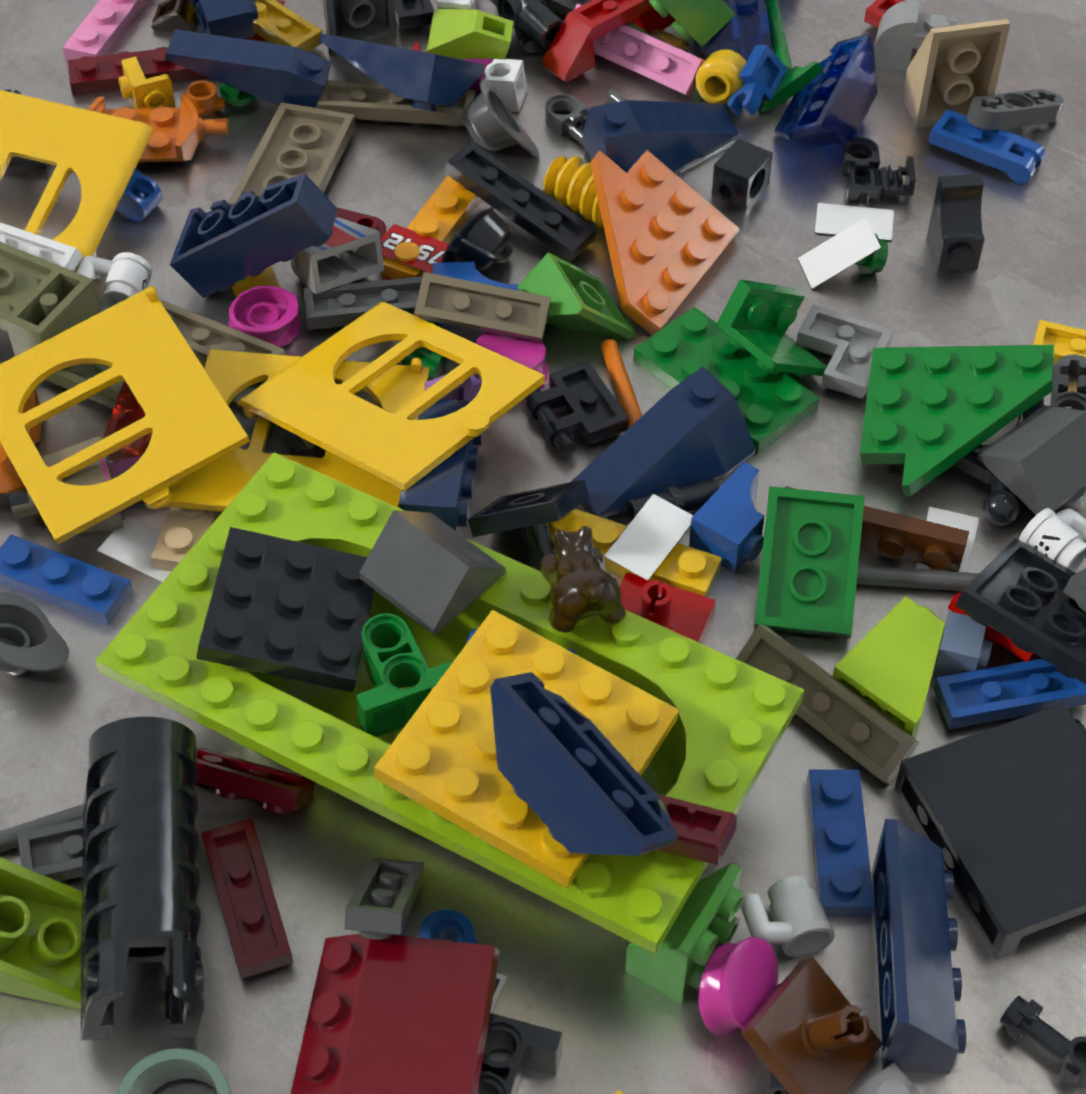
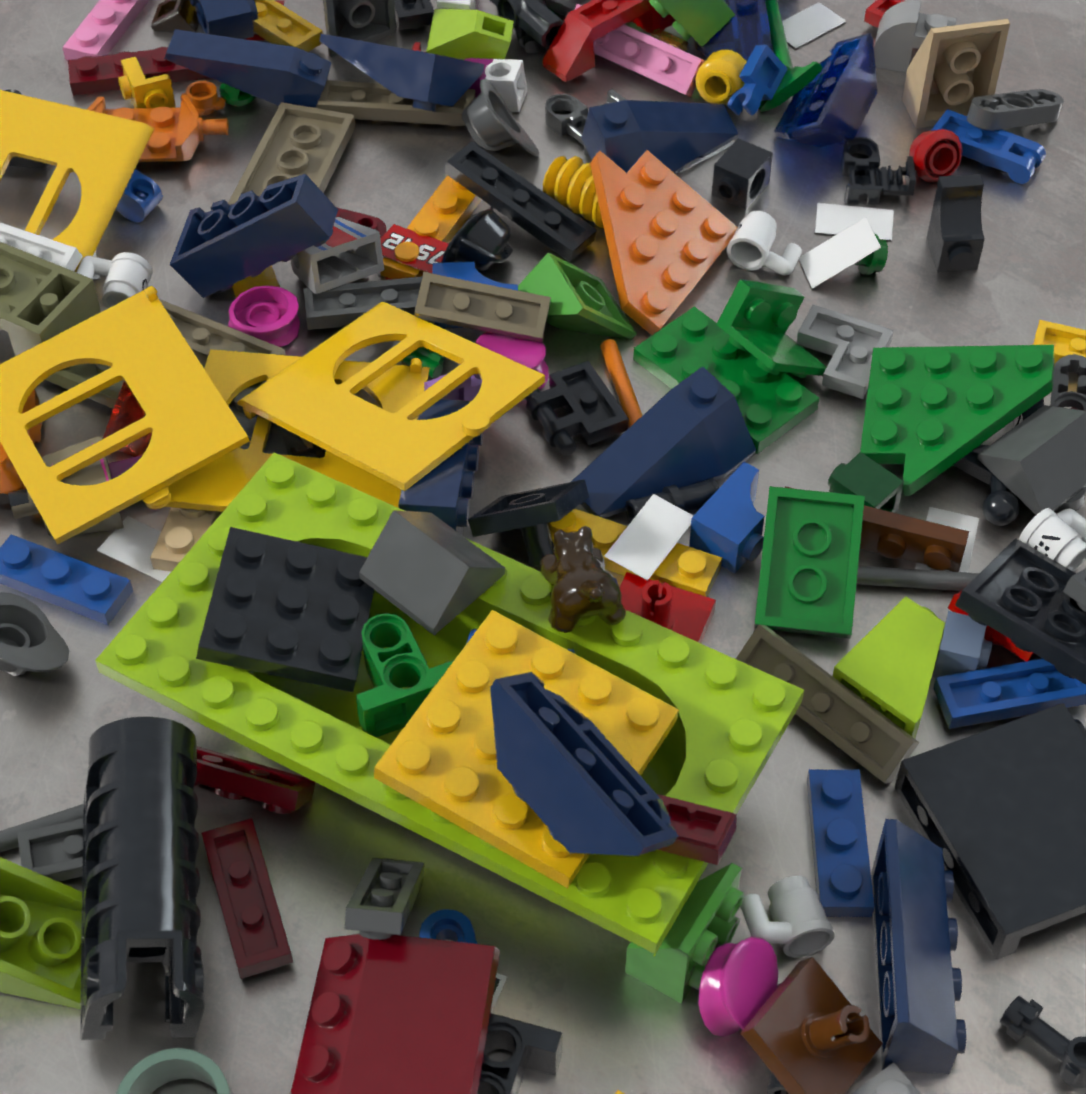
none -> white piece [727,211,802,276]
none -> white sticker [782,2,847,48]
none -> dark green brick [828,452,904,513]
none -> red cone [909,129,962,183]

